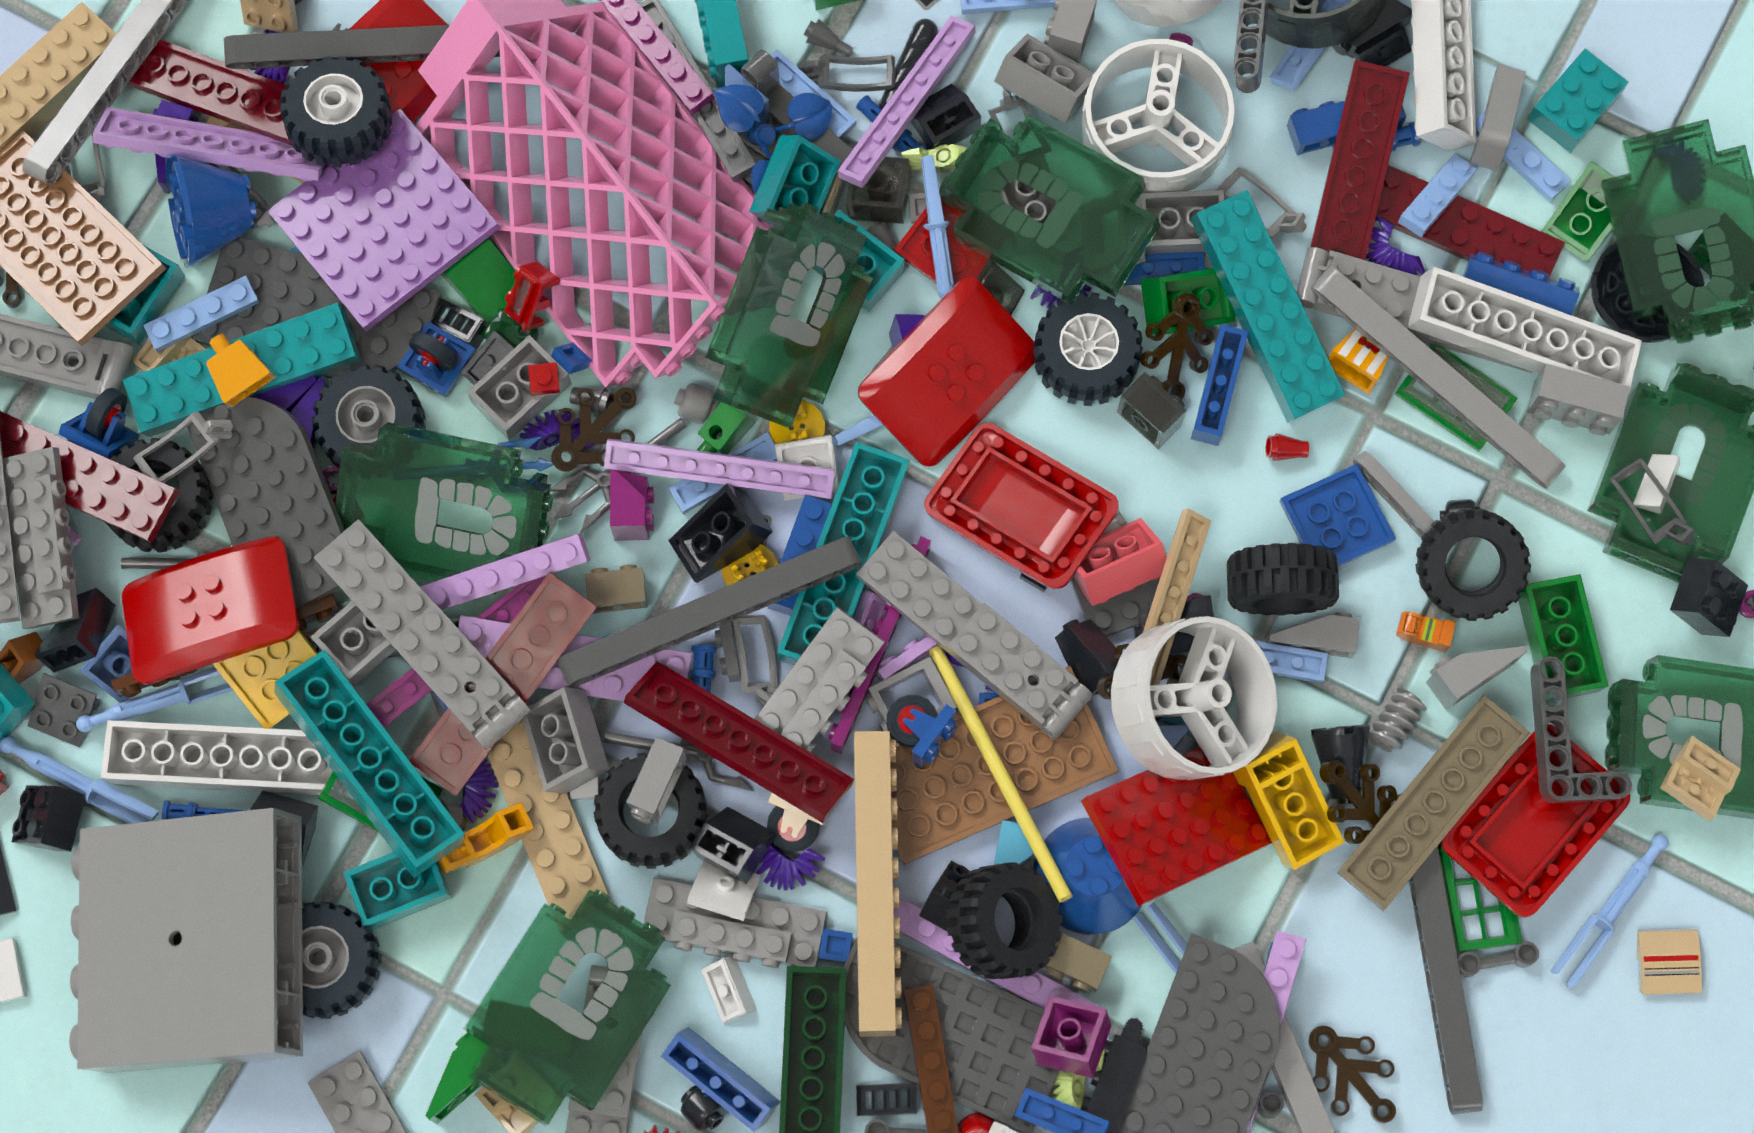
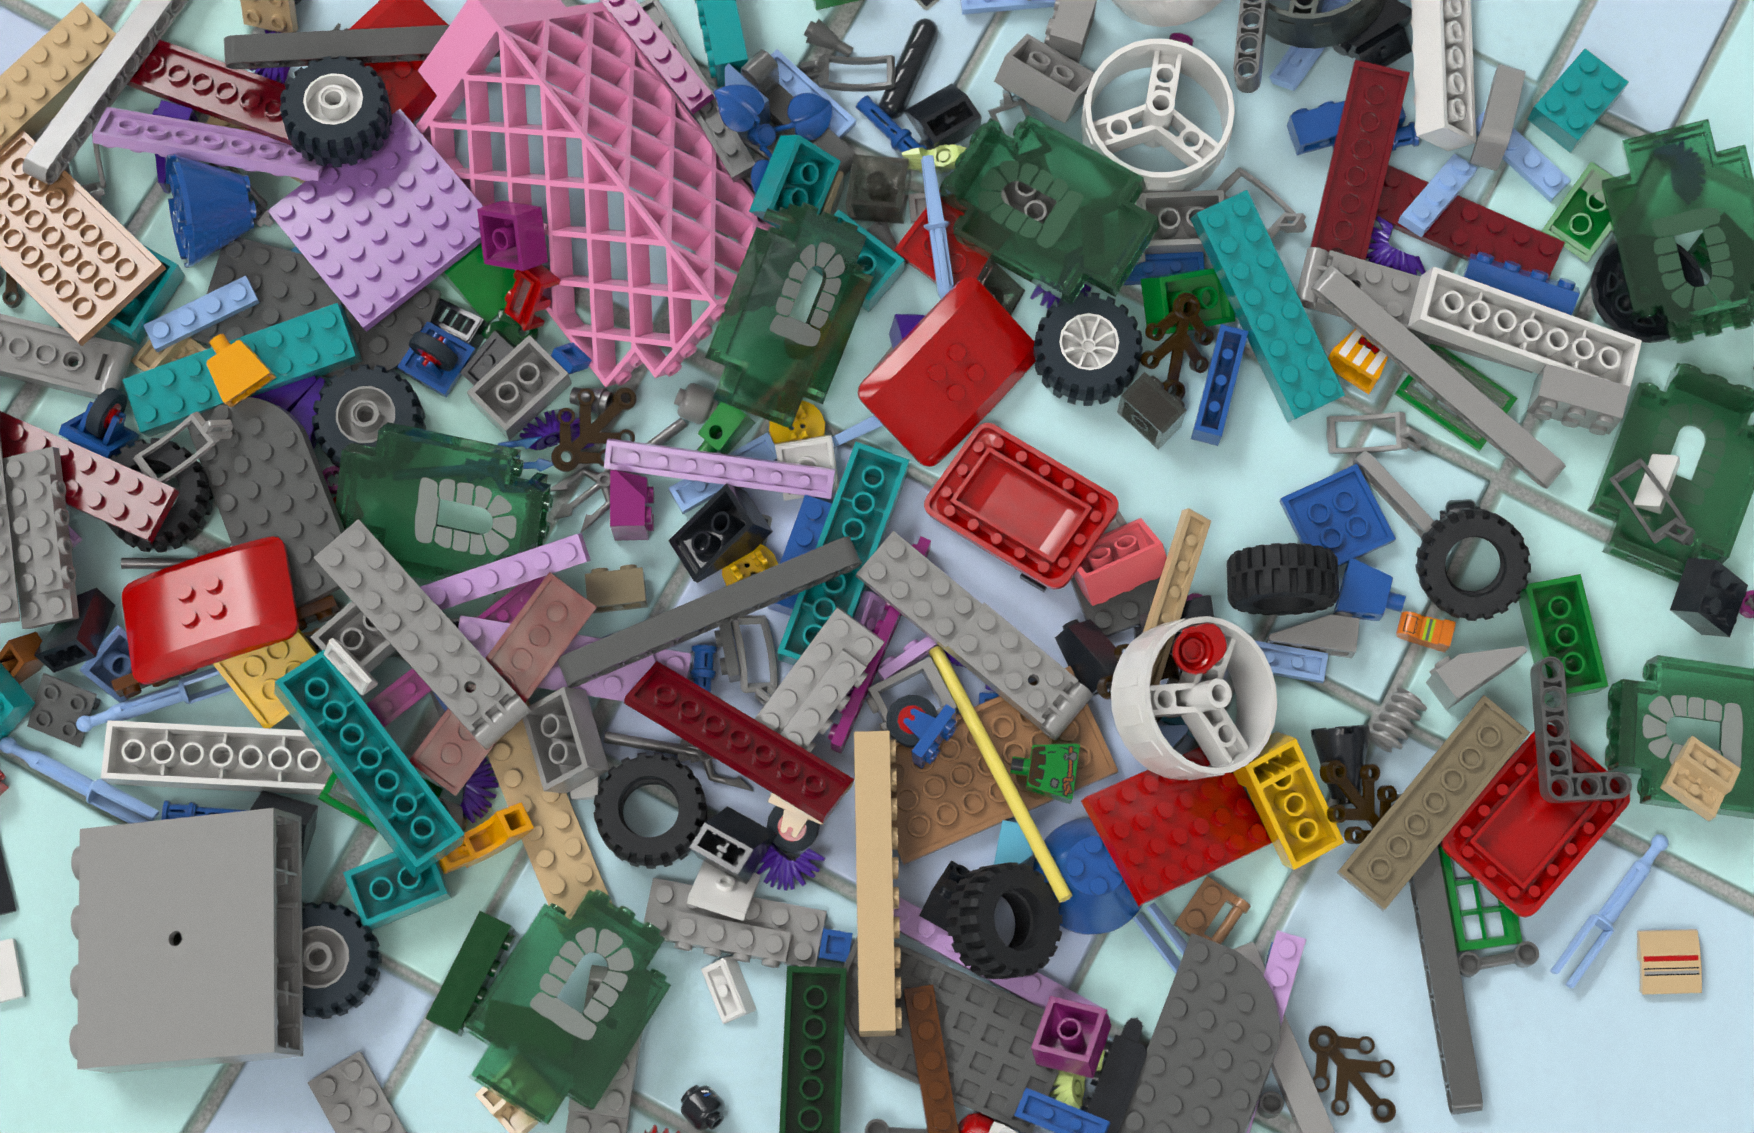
black slope [11,785,86,852] -> none
green slope [425,1032,506,1124] -> none
red plate [528,362,560,396] -> none
light grey window [627,737,687,825] -> none
blue brick [661,1027,780,1132] -> none
lavender plate [838,16,975,188] -> none
black slope [856,1083,917,1116] -> none
dark tan brick [1044,933,1112,993] -> none
red cone [1265,433,1309,461] -> none
none -> white slope [324,638,378,696]
none -> dark green brick [425,911,516,1037]
none -> magenta slope [477,201,548,271]
none -> torso [1010,744,1080,804]
none -> red hat [1172,623,1227,675]
none -> medium nougat plate [1174,876,1251,945]
none -> light grey sword [1326,412,1427,454]
none -> blue torso [1333,558,1406,621]

